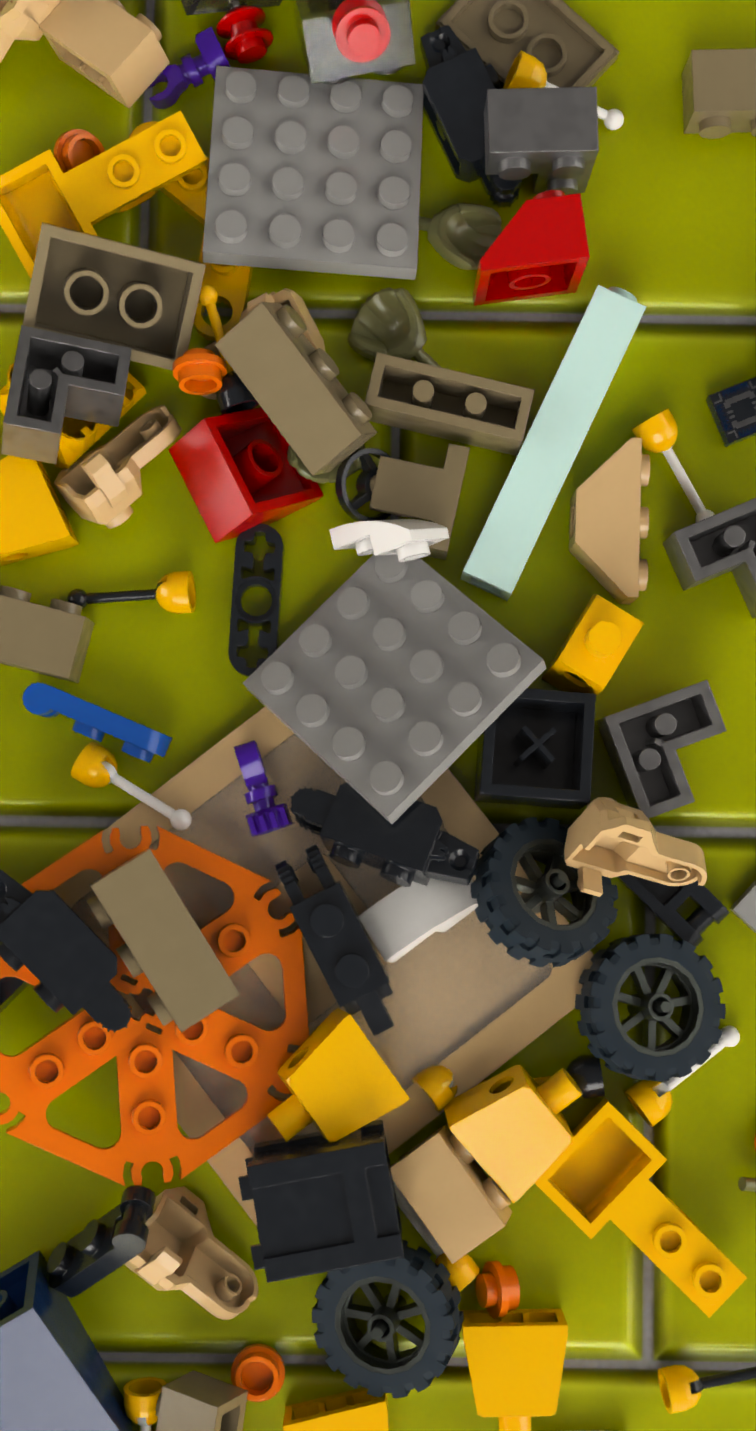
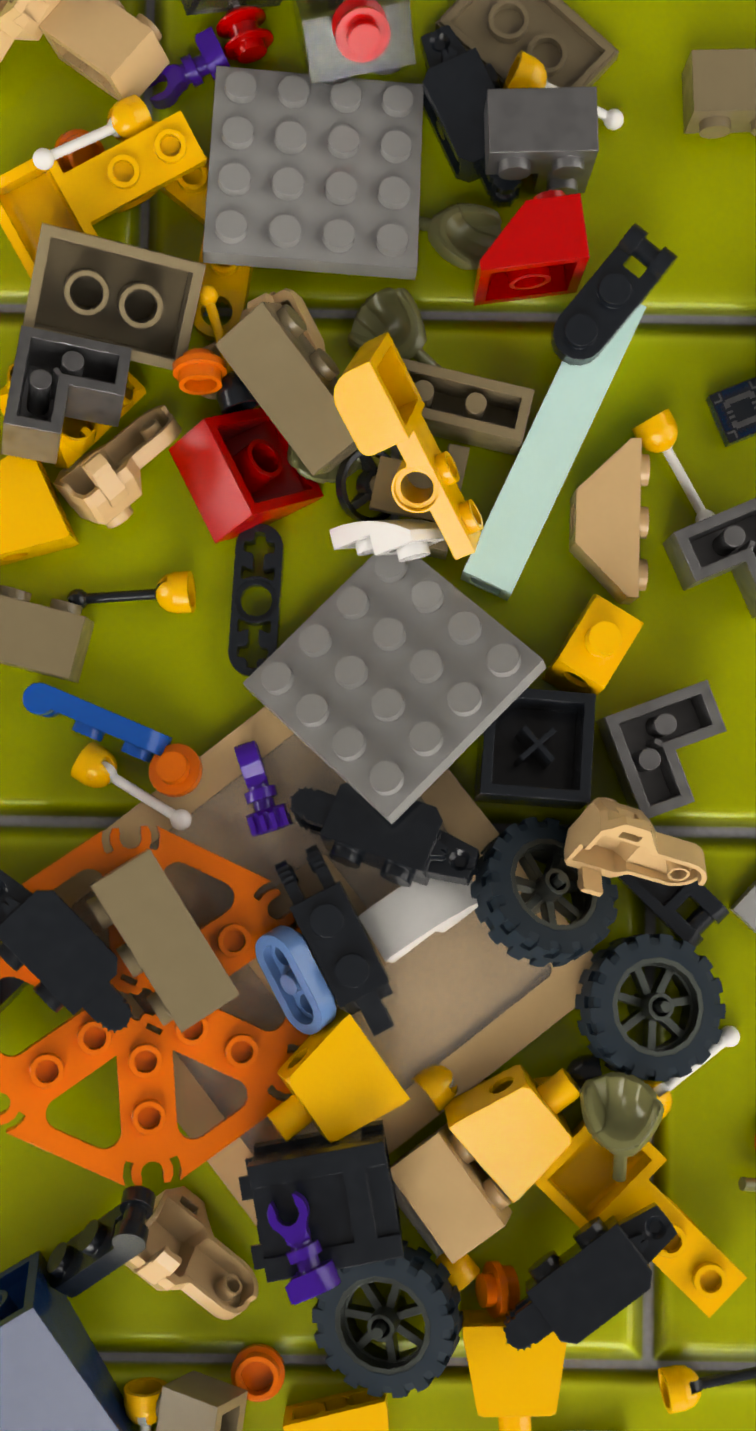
none -> hinge [32,95,153,170]
none -> orange plate [149,743,203,797]
none -> medium blue plate [255,925,337,1035]
none -> dark purple piece [267,1191,341,1305]
none -> yellow plate [334,332,484,560]
none -> black hinge [503,1202,678,1351]
none -> black plate [551,223,678,366]
none -> olive piece [580,1072,664,1182]

